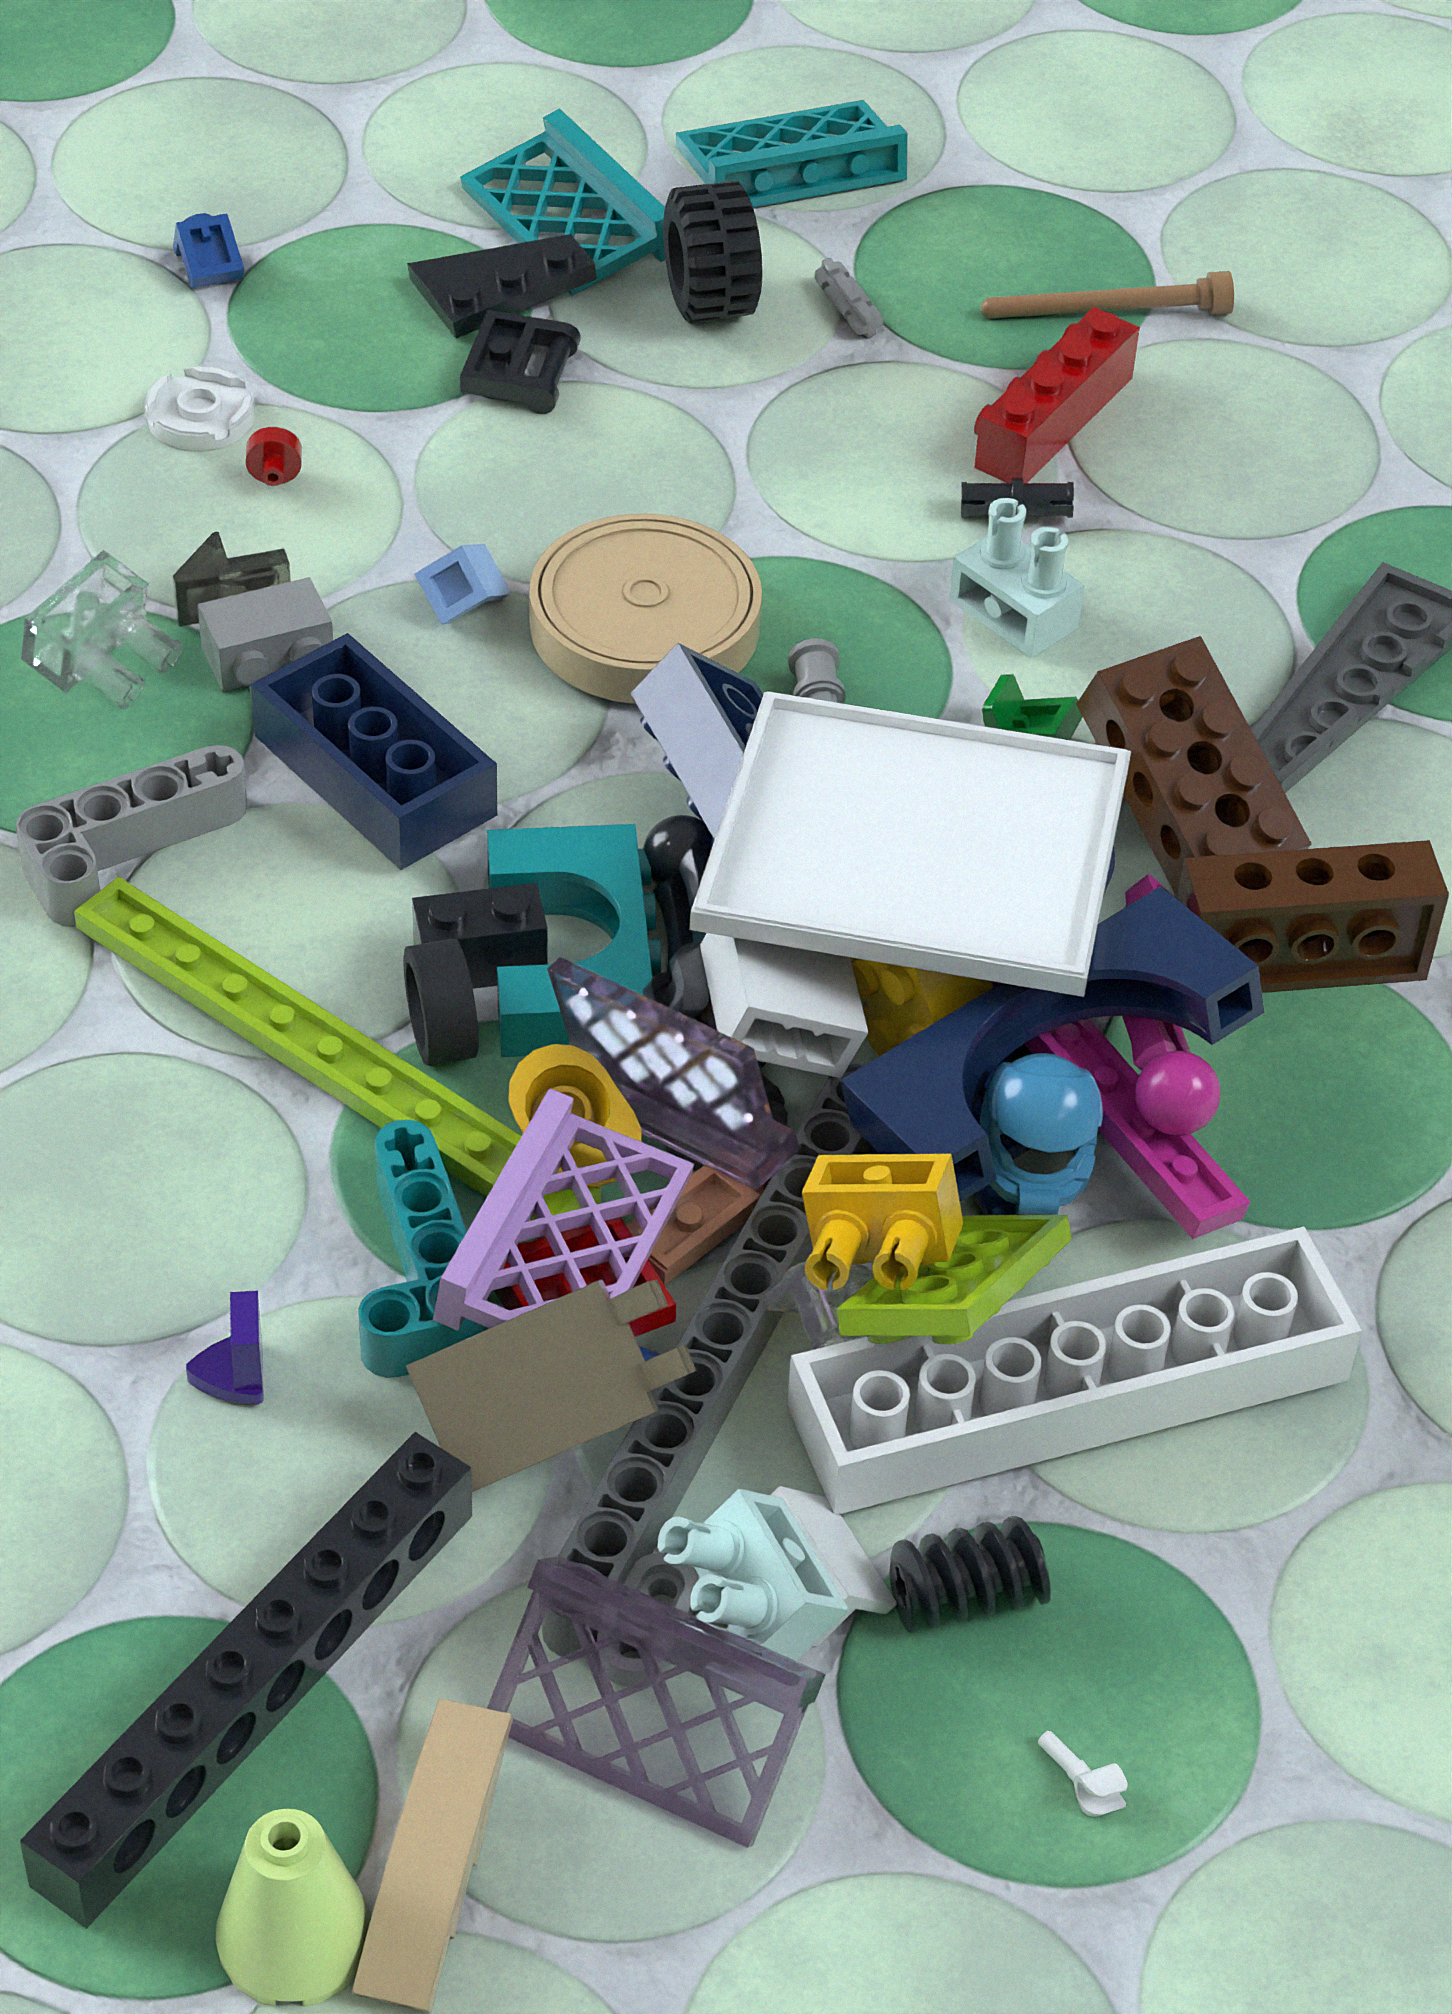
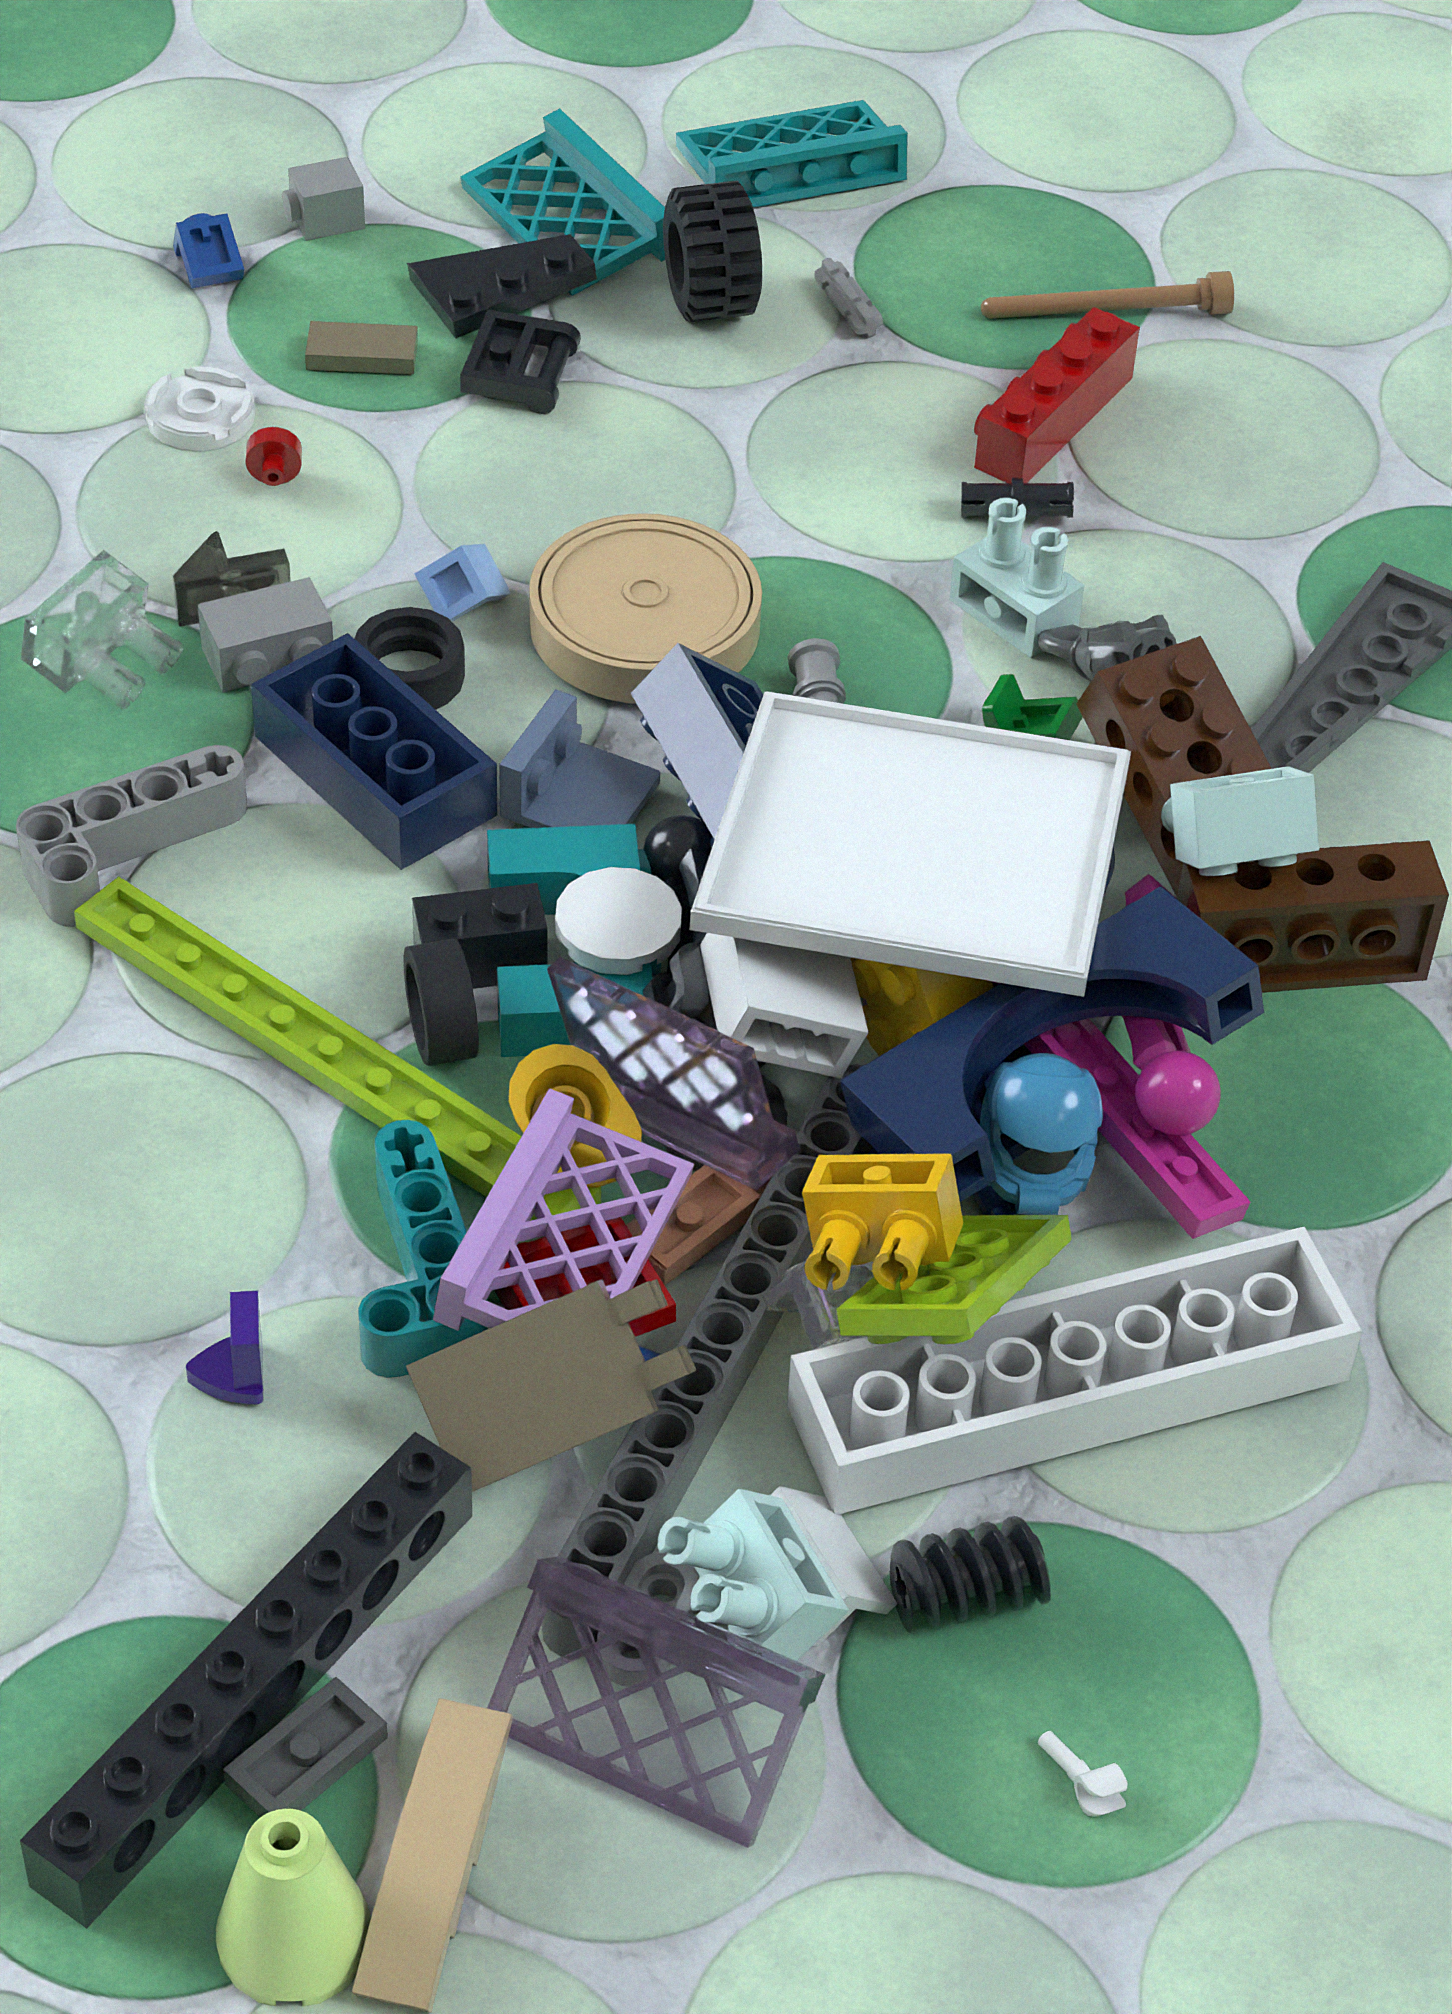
none -> dark grey plate [223,1677,388,1817]
none -> light grey brick [282,157,365,241]
none -> dark tan tile [305,321,418,375]
none -> black tyre [354,607,465,710]
none -> sand blue bracket [499,689,660,828]
none -> white tile [555,867,682,975]
none -> dark grey piece [1038,614,1177,681]
none -> light aqua brick [1161,766,1319,876]

